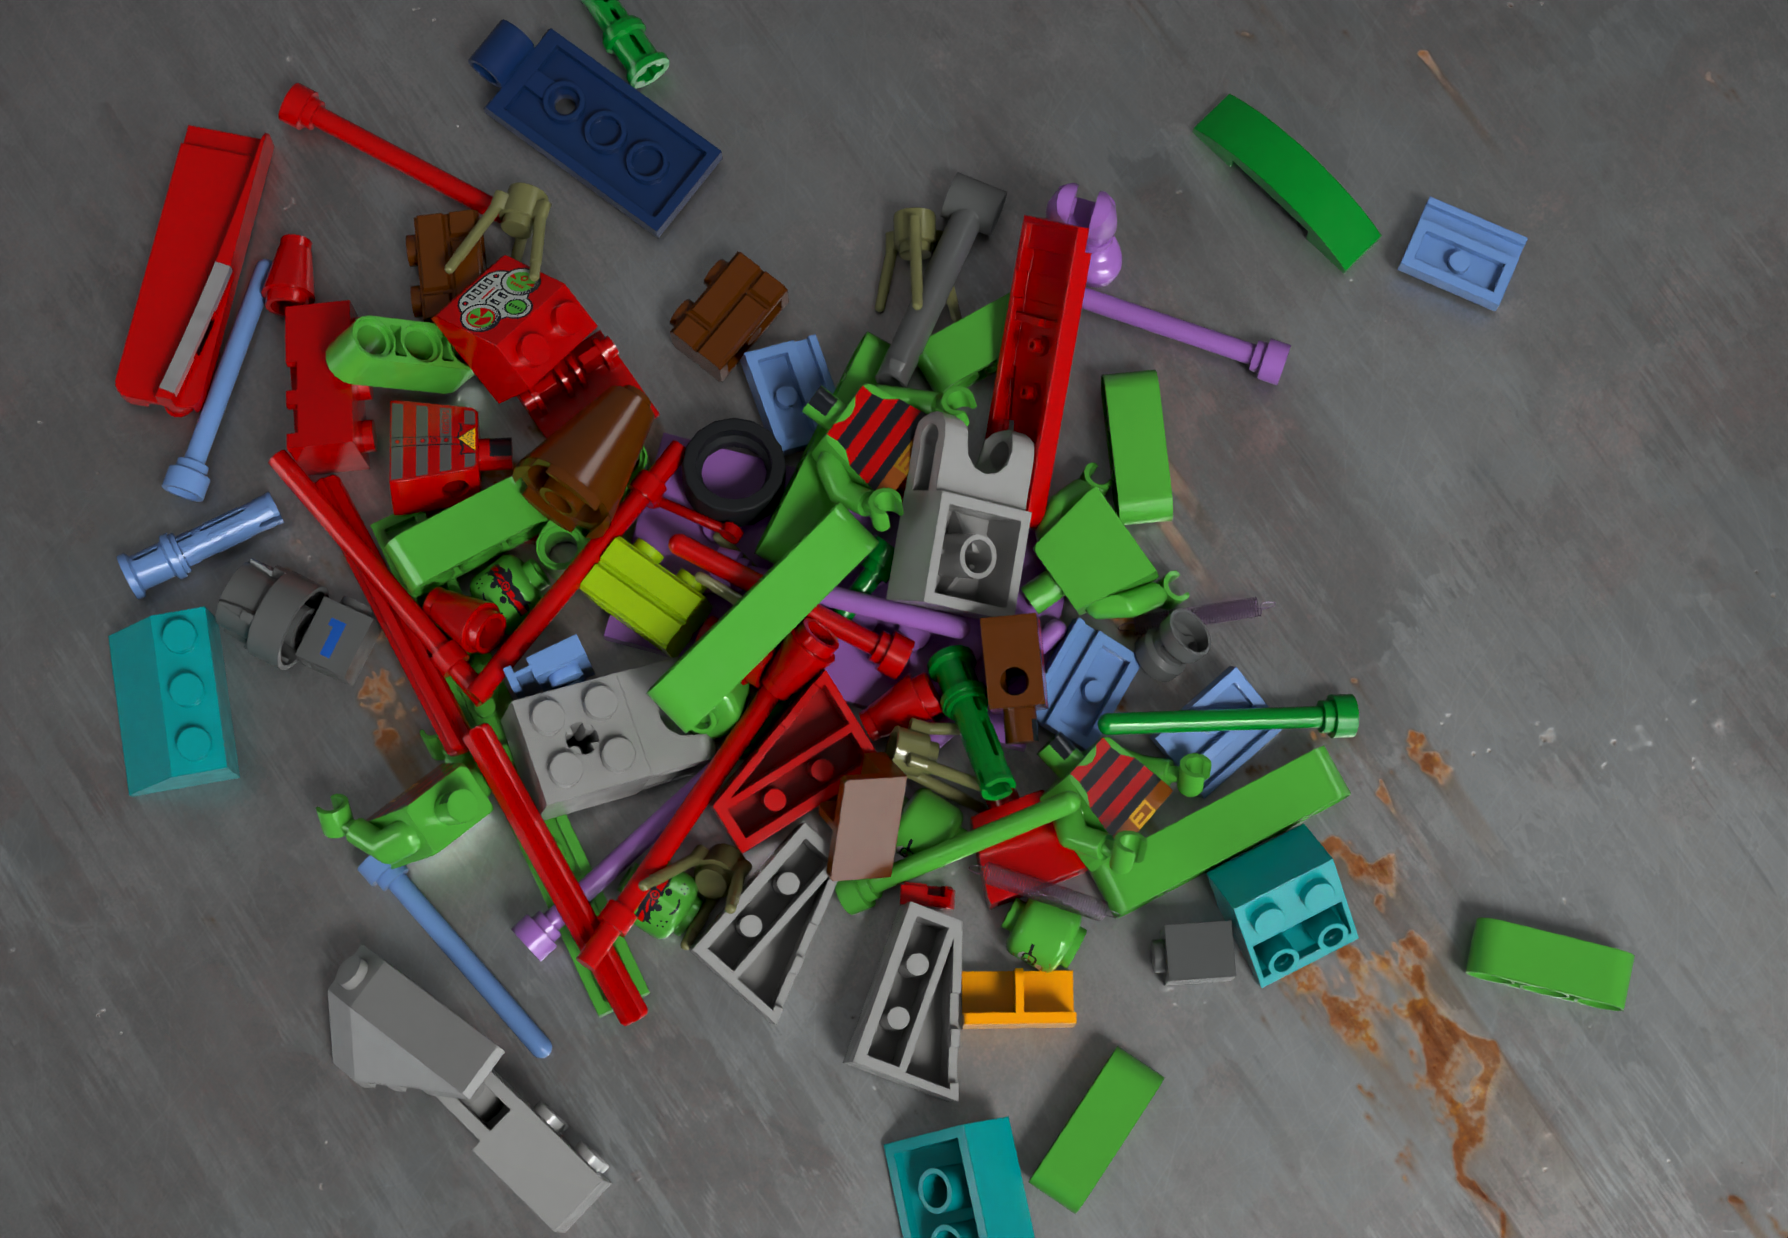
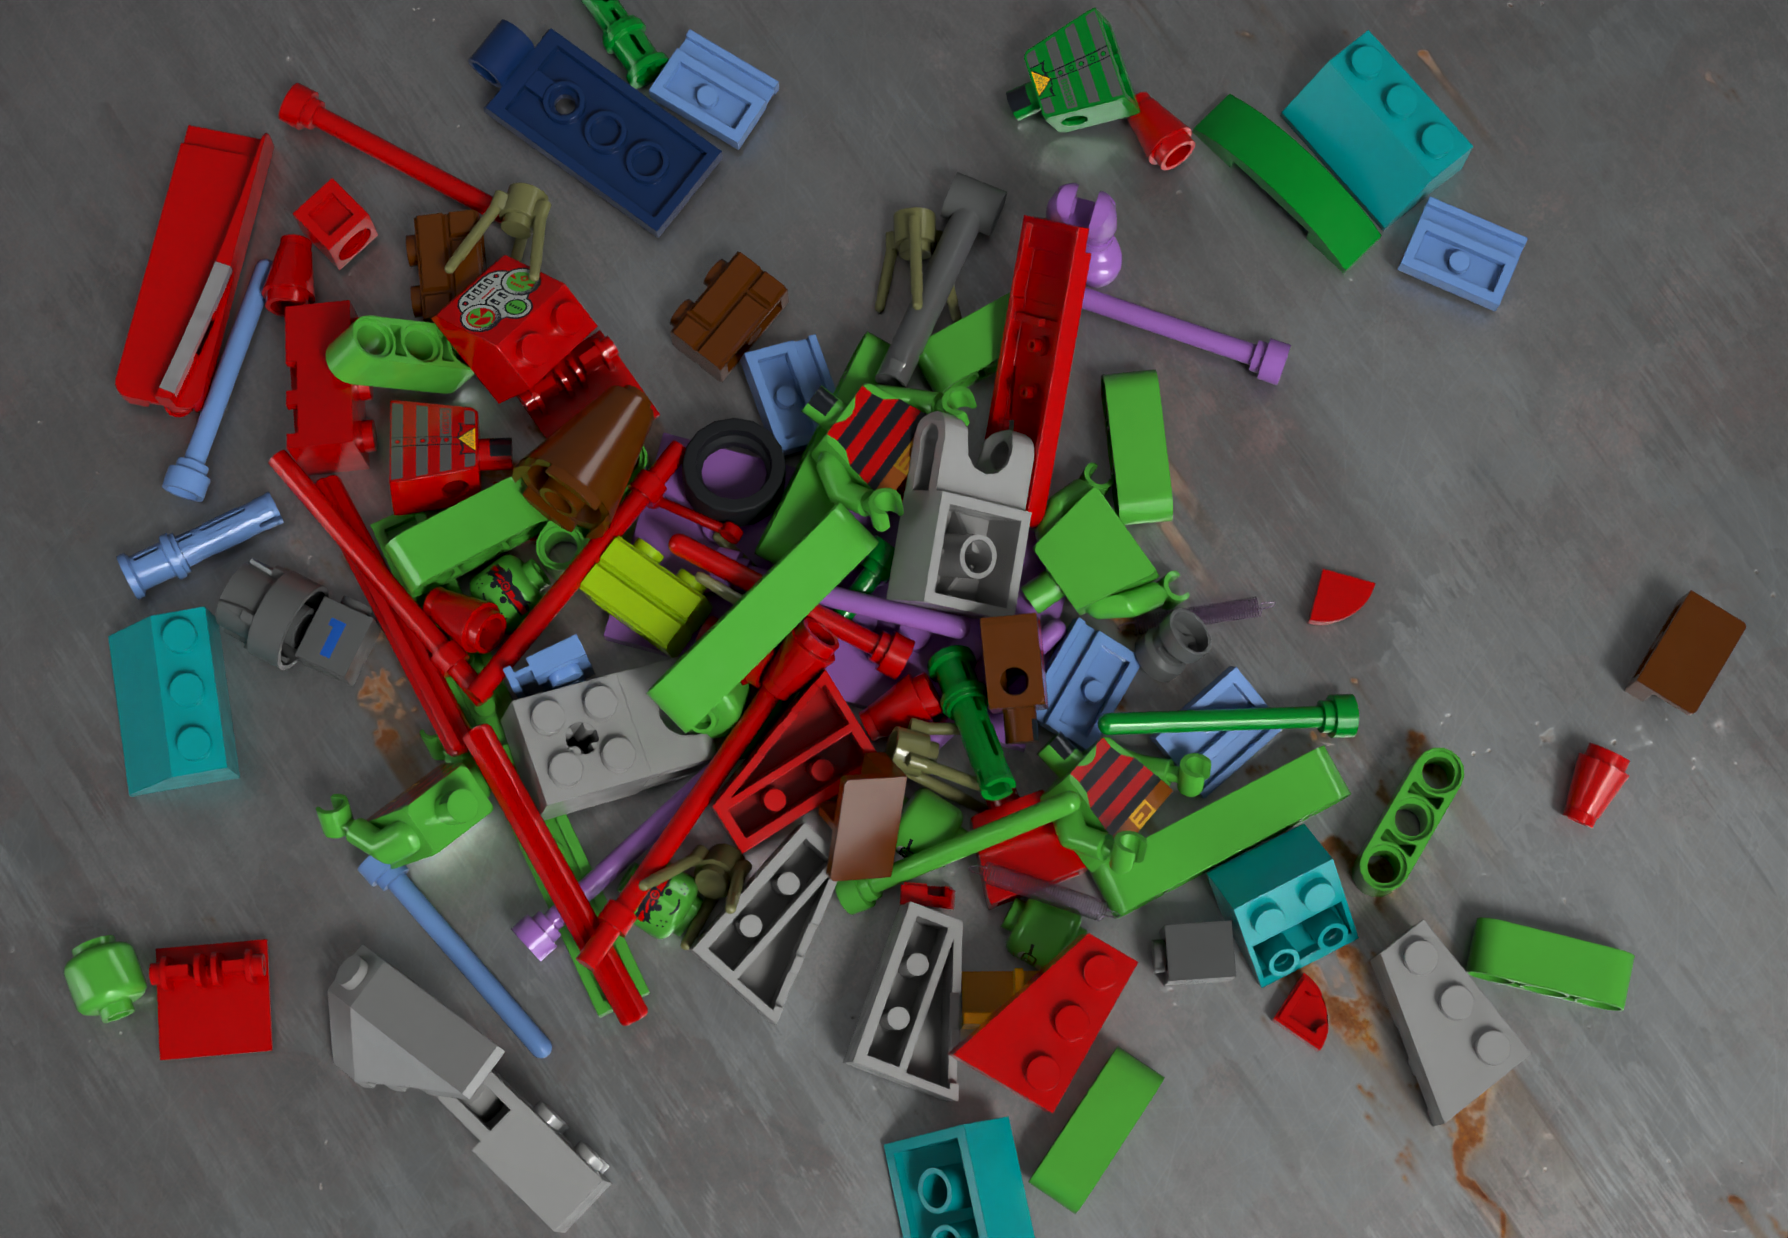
none -> bright green head [63,935,147,1023]
none -> red hinge [149,939,273,1061]
none -> red brick [292,178,378,271]
none -> medium blue plate [649,29,779,150]
none -> red wedge [947,933,1138,1113]
none -> green torso [1006,8,1141,133]
none -> red cone [1127,92,1195,171]
none -> red tile [1272,973,1328,1052]
none -> teal slope [1280,30,1474,231]
none -> red tile [1307,569,1376,626]
none -> bright green beam [1352,748,1464,897]
none -> light grey wedge [1370,919,1532,1127]
none -> red cone [1562,743,1630,829]
none -> reddish brown panel [1624,590,1746,716]

